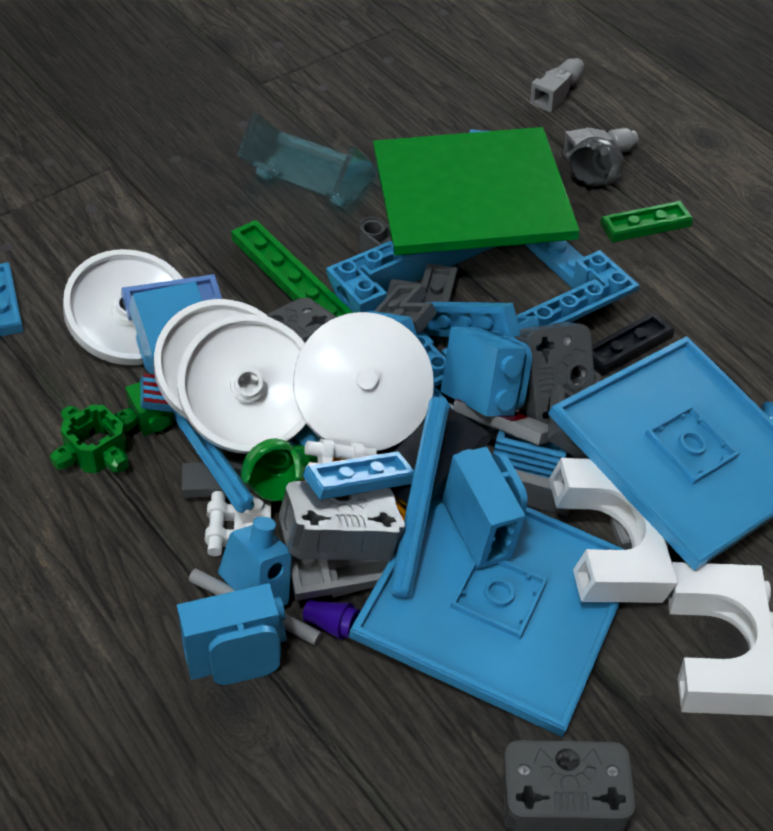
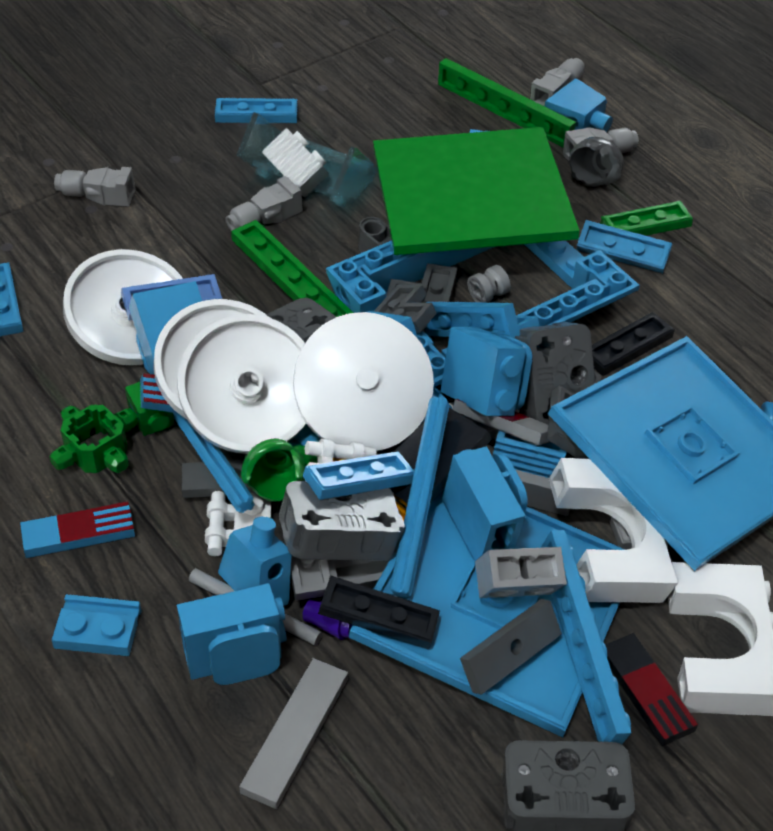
none -> tile [20,501,135,558]
none -> dark azure plate [52,594,141,656]
none -> light grey piece [54,167,136,206]
none -> dark azure tile [215,98,298,123]
none -> light grey piece [225,176,303,231]
none -> light grey tile [239,658,348,810]
none -> white brick [262,128,329,197]
none -> black tile [318,575,440,649]
none -> green plate [438,58,576,148]
none -> dark grey tile [460,599,562,695]
none -> light grey wheel [467,265,511,303]
none -> light grey brick [475,547,567,598]
none -> dark azure plate [541,530,632,744]
none -> dark azure torso [545,78,613,132]
none -> dark azure tile [577,220,672,273]
none -> tile [605,633,698,746]

